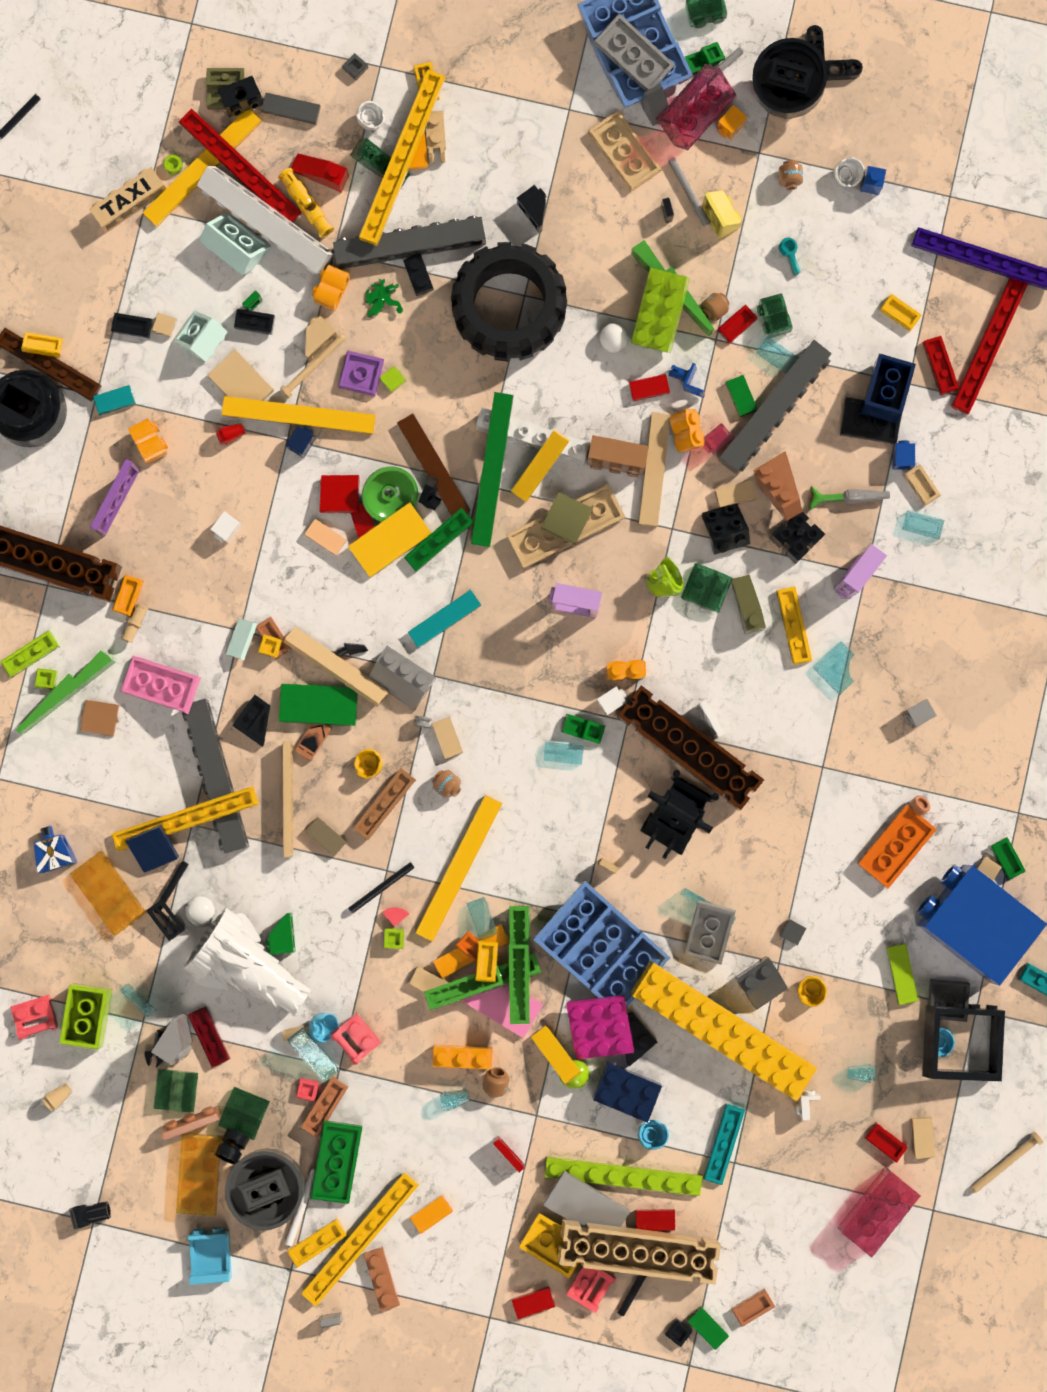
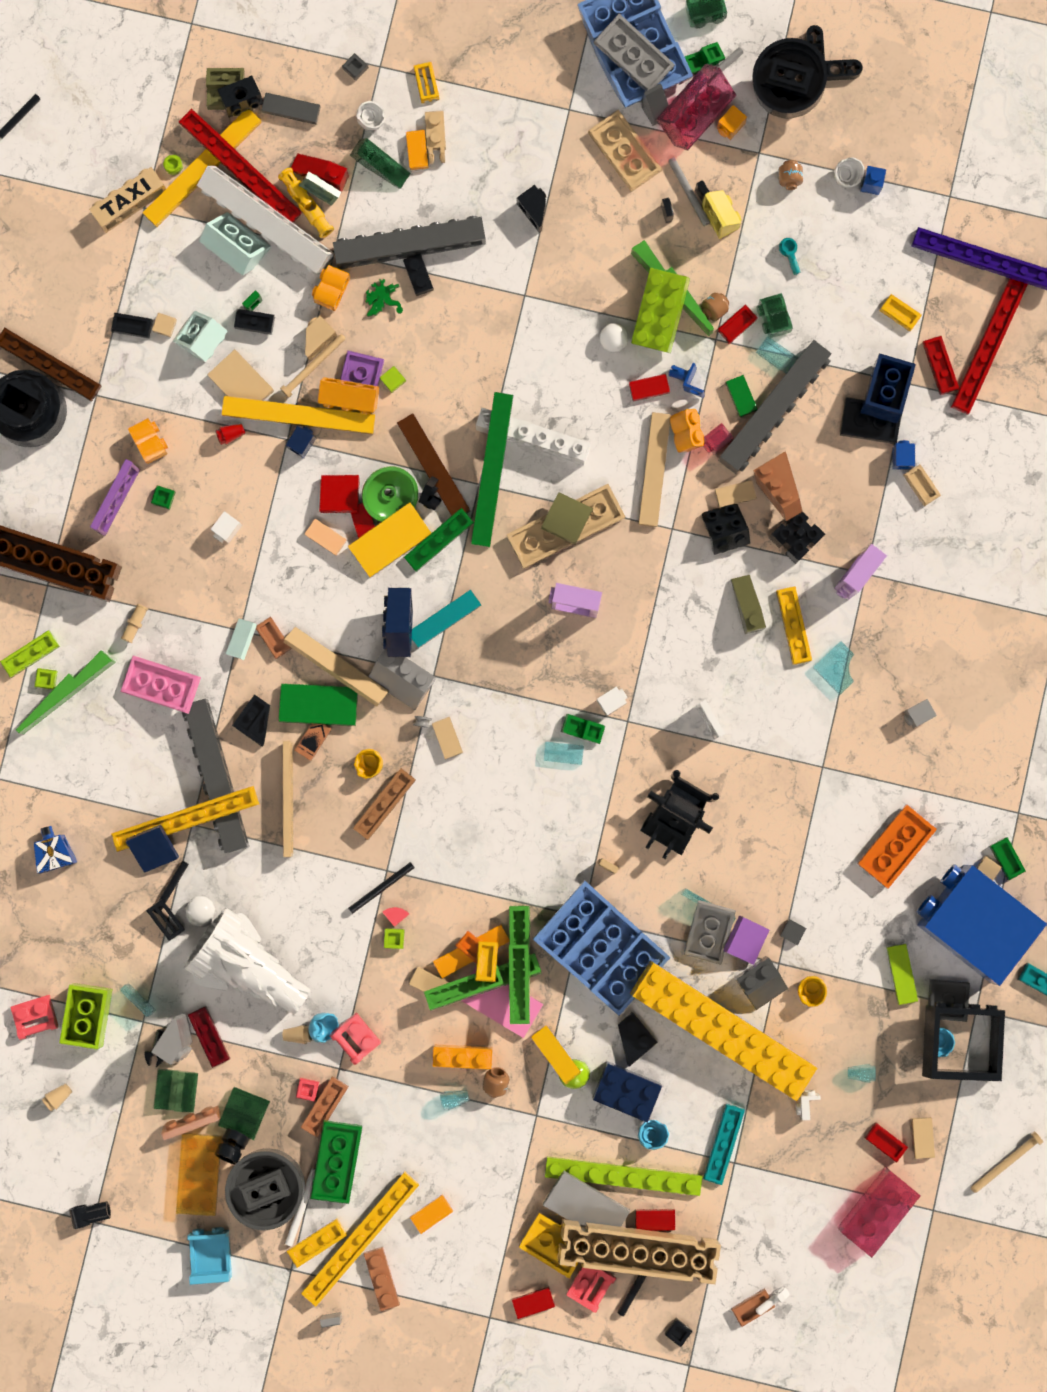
yellow tile [21,332,63,358] -> none
clear yellow plate [70,851,147,936] -> none
medium nougat piece [80,700,120,736] -> none
teal tile [93,385,136,415] -> none
light orange tile [112,575,144,617] -> none
yellow tile [258,634,283,658] -> none
green slope [266,913,296,955] -> none
clear light blue tile [288,1027,339,1082] -> none
dark tan tile [305,817,347,857] -> none
black bar [336,643,368,657] -> none
yellow plate [359,70,445,246] -> none
yellow tile [416,795,503,942] -> none
medium nougat head [432,770,461,798] -> none
black tyre [451,241,567,362] -> none
clear light blue tile [466,897,498,940] -> none
red tile [493,1136,524,1173] -> none
yellow tile [511,429,570,502] -> none
dark pink plate [566,995,634,1060] -> none
medium nougat brick [587,435,649,477] -> none
light orange brick [606,660,646,682] -> none
reddish brown brick [617,685,764,811] -> none
lime helmet [646,557,684,598] -> none
clear green slope [681,563,733,613] -> none
green tile [687,1306,729,1350] -> none
light grey piece [809,487,890,511] -> none
clear light blue tile [902,510,945,539] -> none
nougat tile [910,795,930,815] -> none
none -> green tile [151,485,176,510]
none -> sand green plate [299,172,341,206]
none -> light orange brick [318,377,379,414]
none -> dark blue brick [382,588,413,657]
none -> black tile [695,180,710,203]
none -> medium lavender tile [723,915,770,965]
none -> white bar [756,1287,790,1315]

